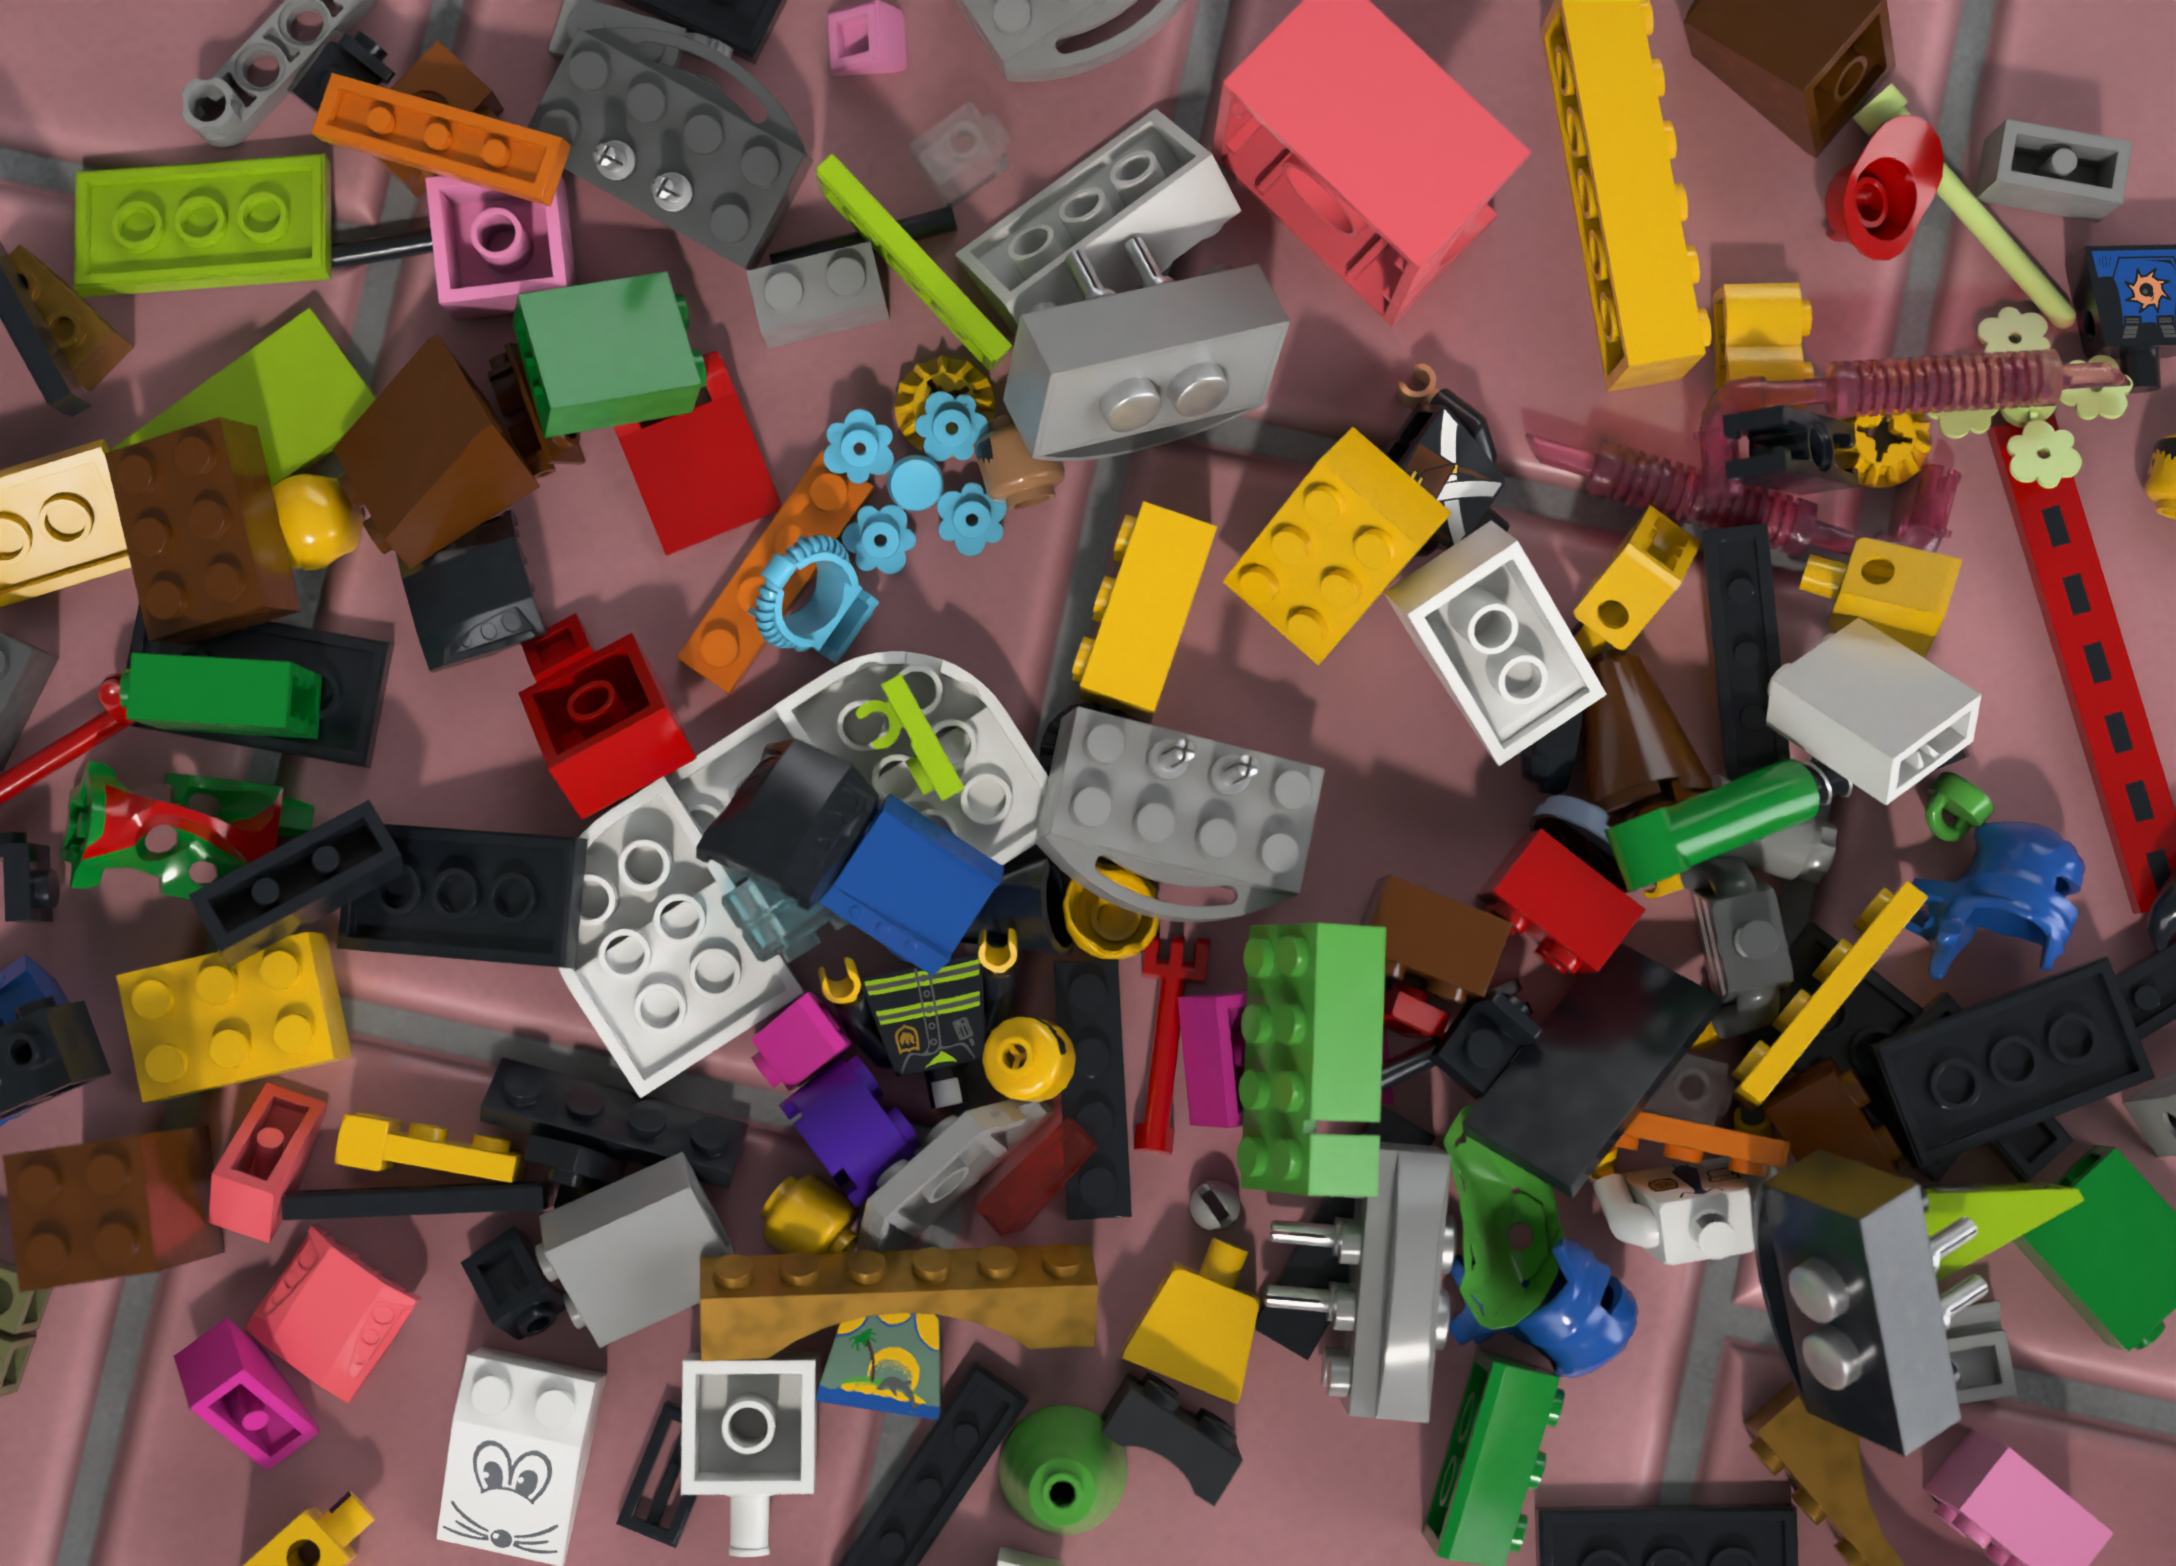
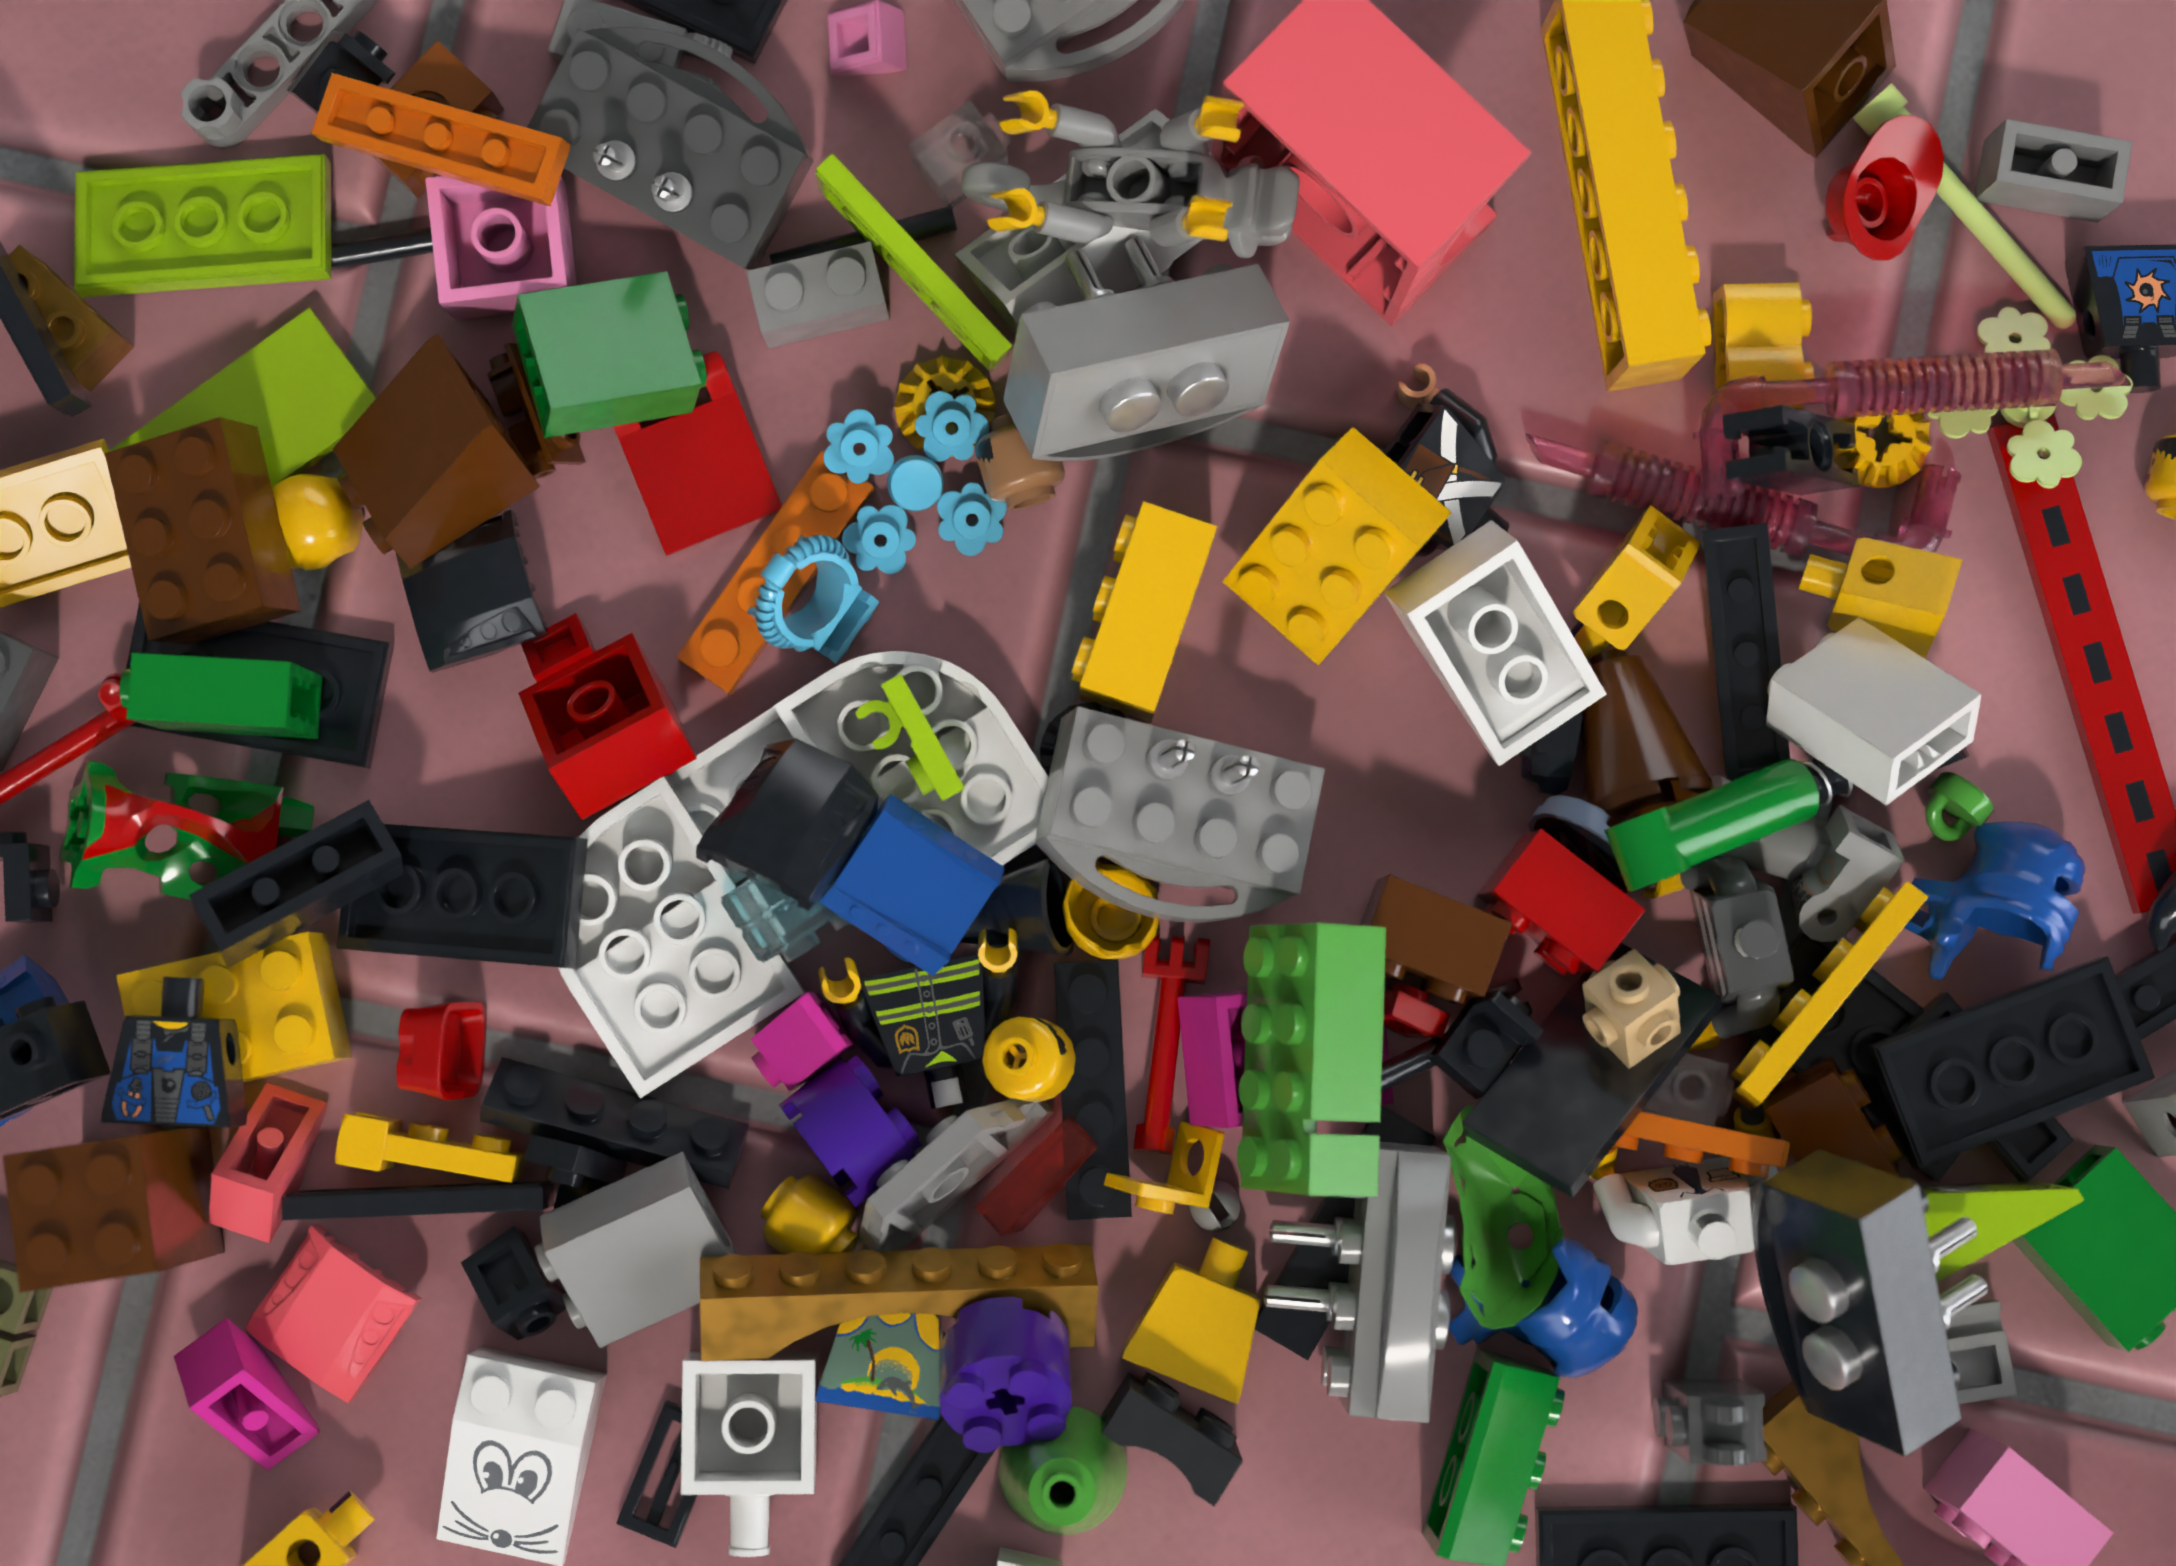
none -> torso [101,977,247,1128]
none -> red piece [396,1001,486,1100]
none -> dark purple brick [939,1297,1072,1453]
none -> light grey animal [961,90,1300,258]
none -> yellow bracket [1104,1121,1225,1214]
none -> tan brick [1582,948,1681,1069]
none -> dark grey hinge [1653,1379,1767,1466]
none -> light grey leg [1790,805,1905,942]

